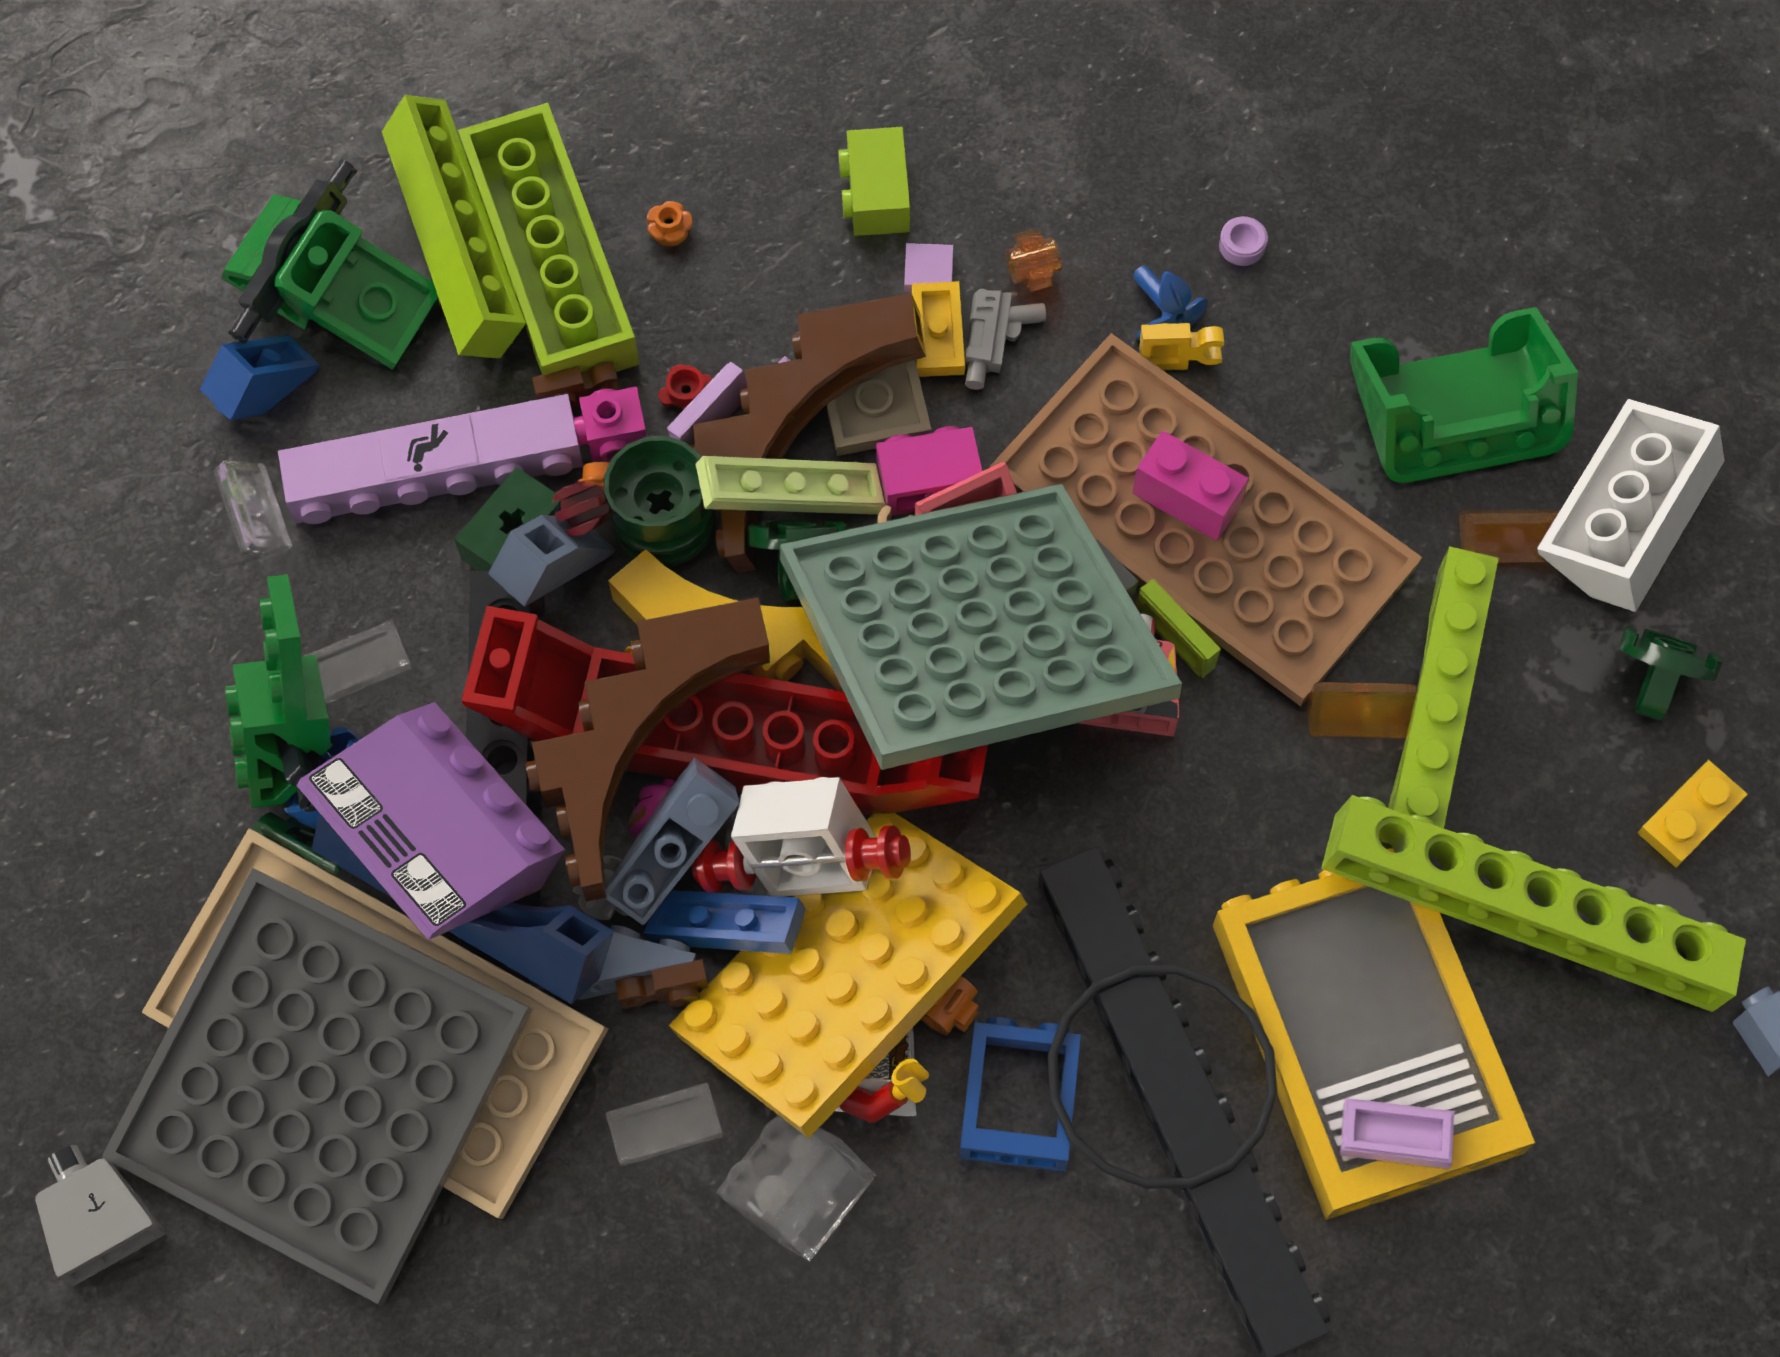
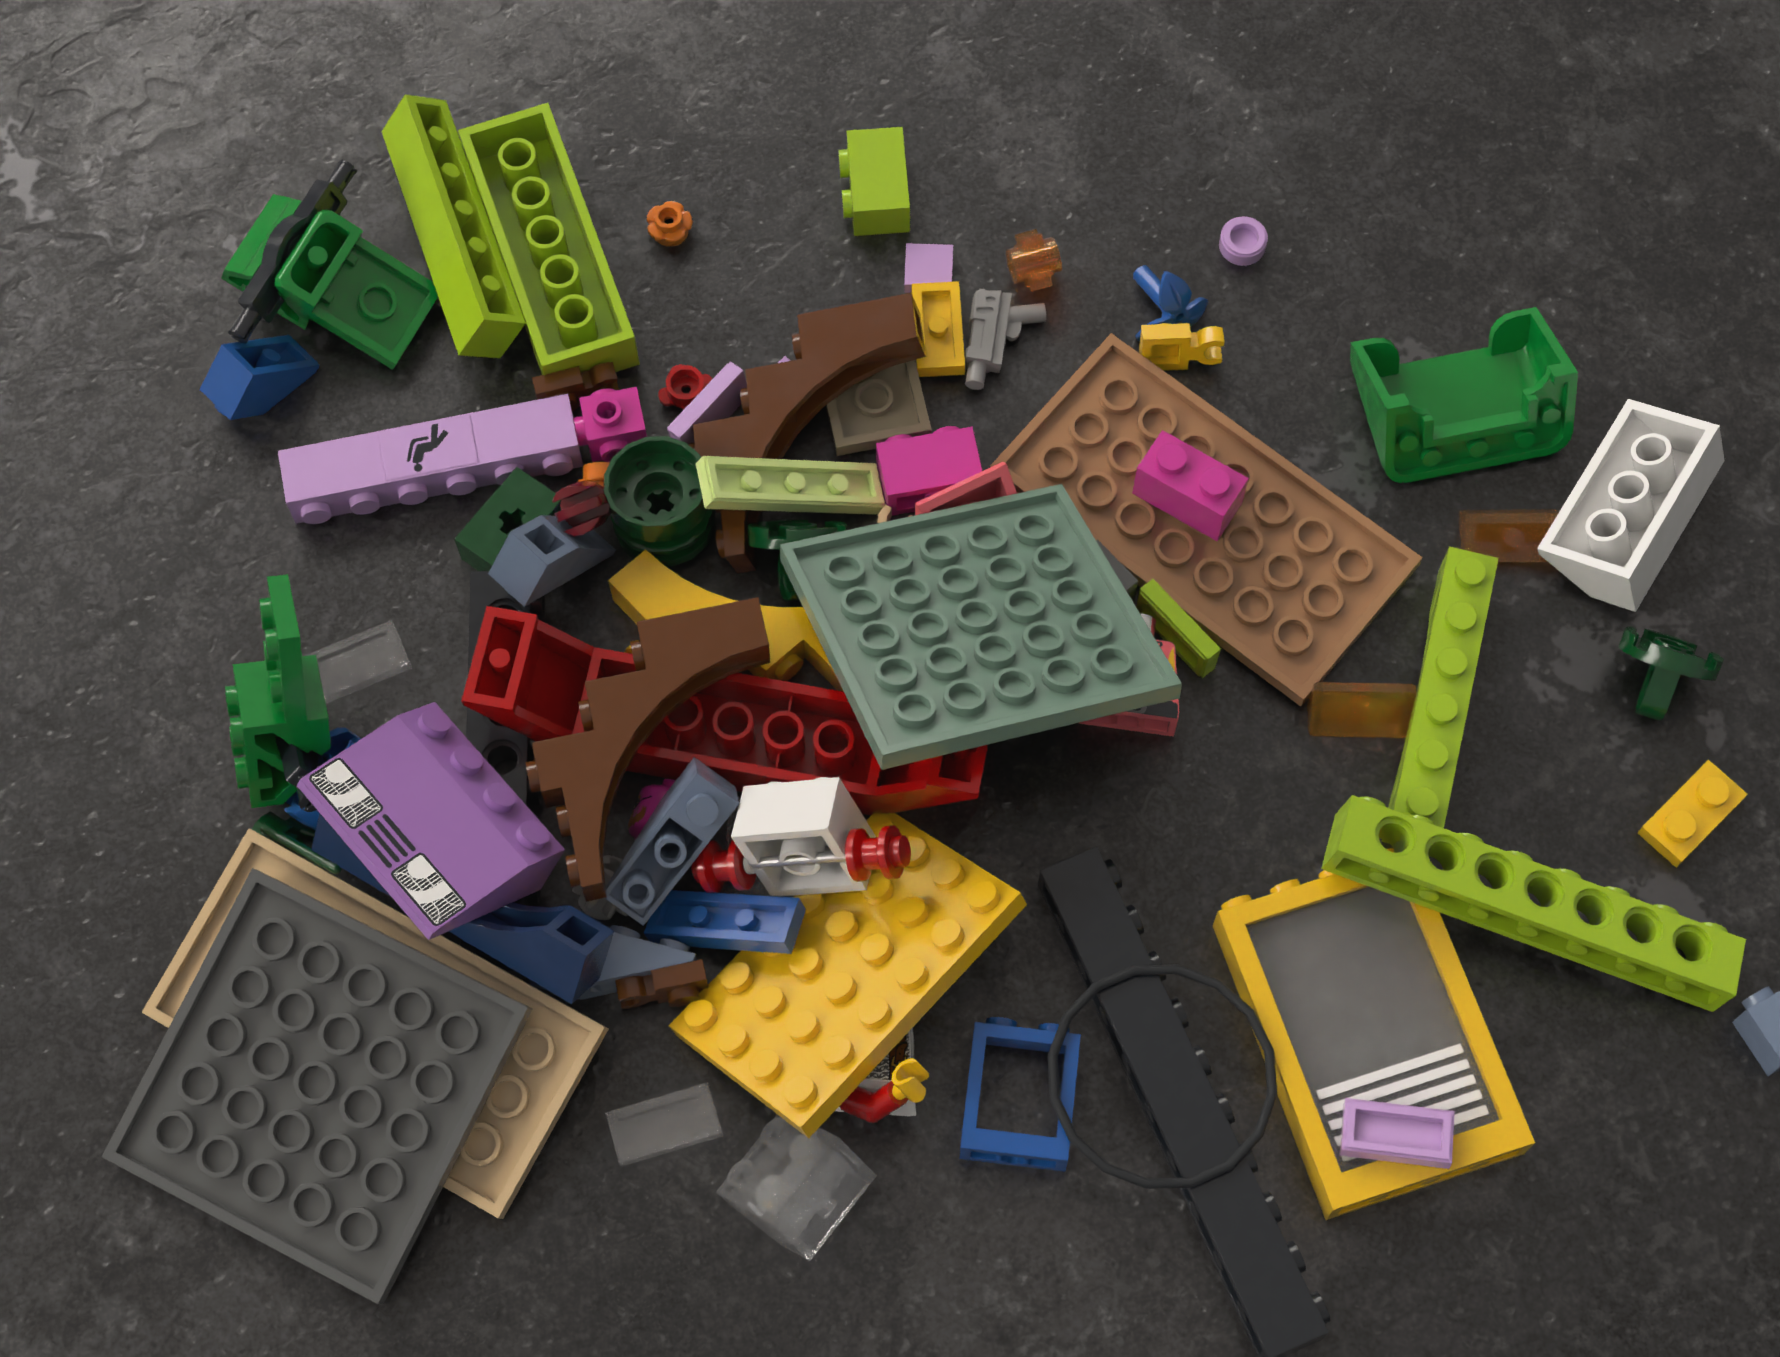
light grey torso [35,1145,166,1287] -> none
clear plate [214,460,292,556] -> none
orange gear [920,976,979,1036] -> none

